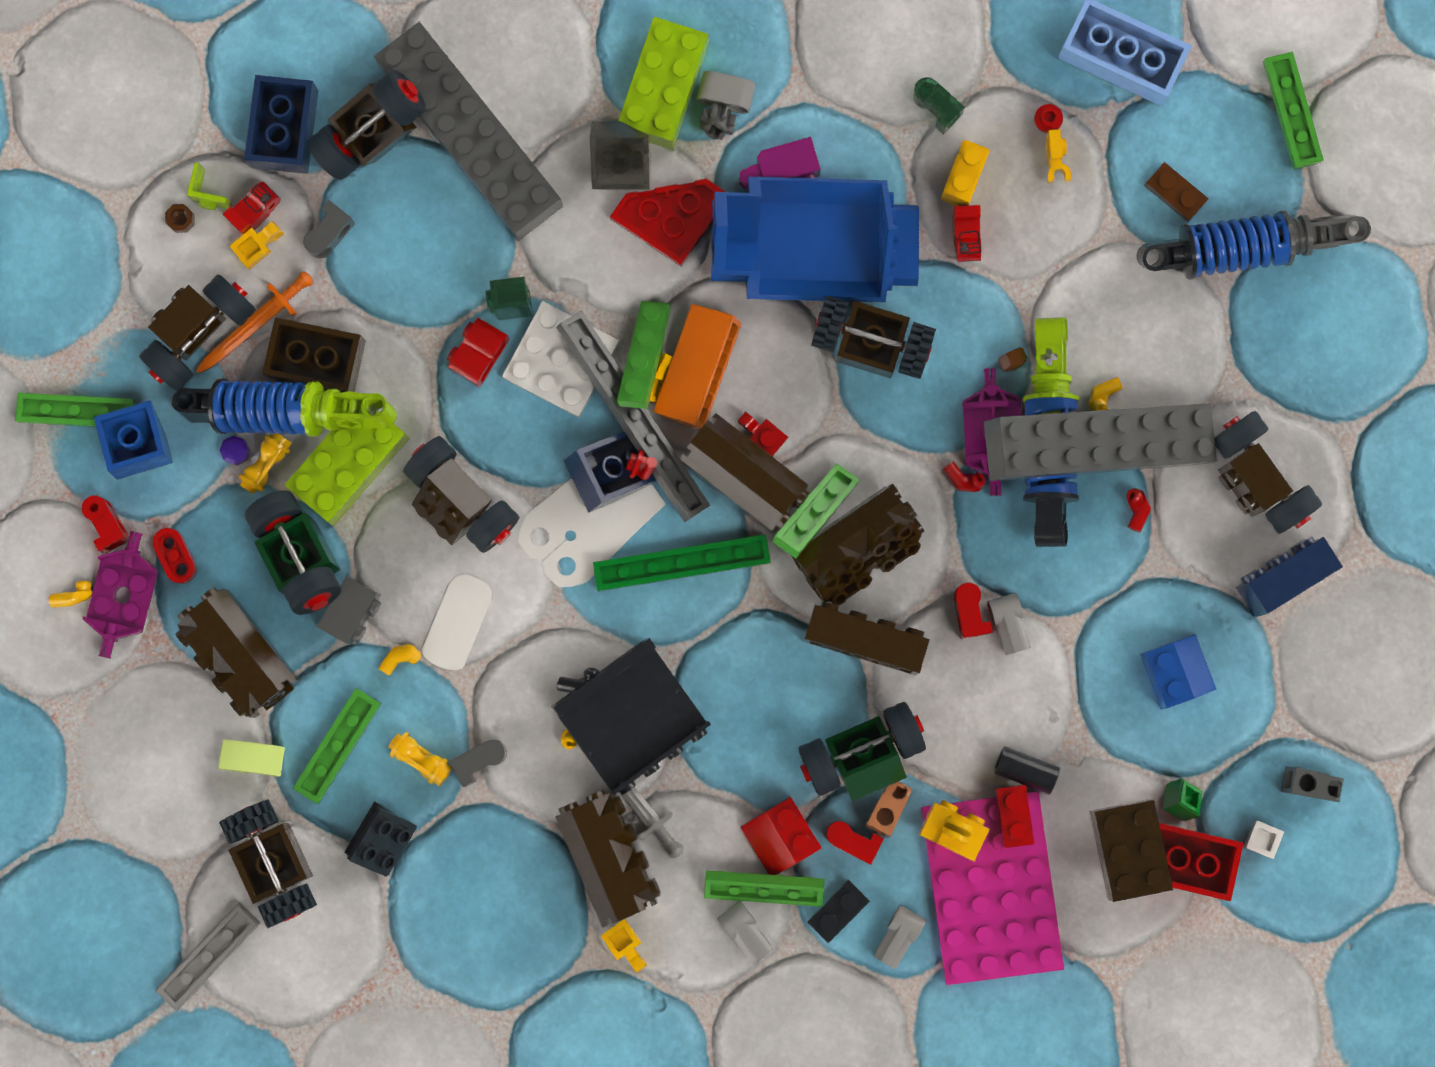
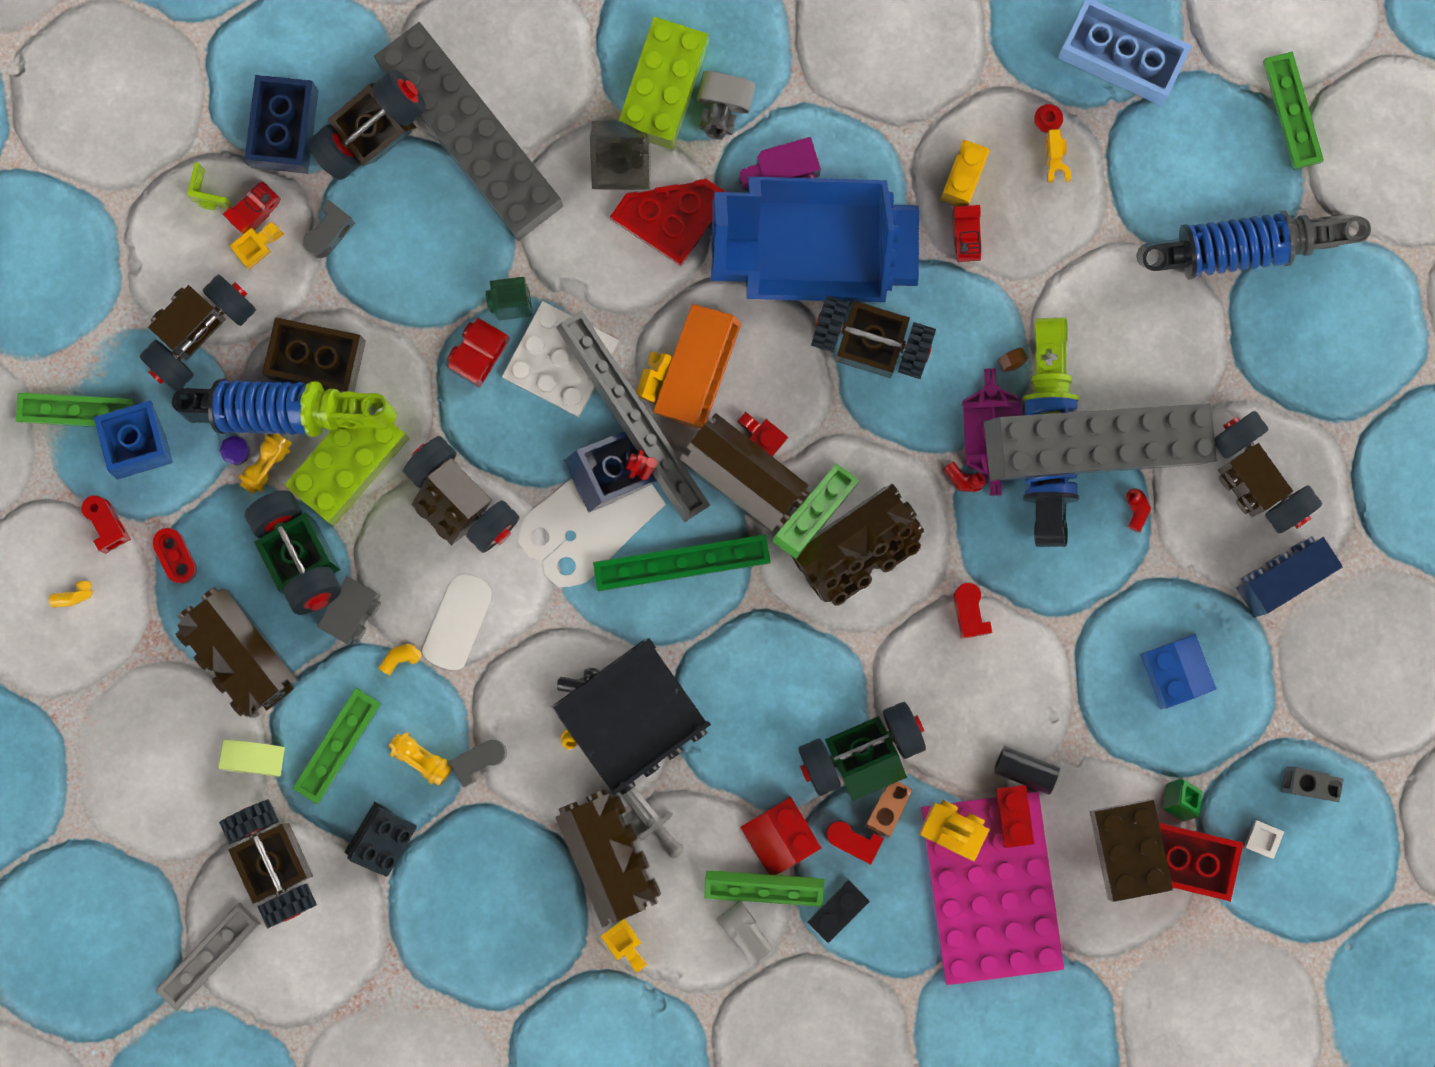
magenta plate [82,531,158,659] -> none
reddish brown tile [165,204,195,233] -> none
orange sword [196,272,313,373] -> none
bright green plate [617,301,671,409] -> none
dark brown brick [803,601,930,676] -> none
light grey piece [873,905,926,970] -> none
clear green leg [913,77,965,135] -> none
light grey piece [987,593,1031,655] -> none
yellow arm [1088,376,1123,411] -> none
reddish brown plate [1144,162,1209,222] -> none

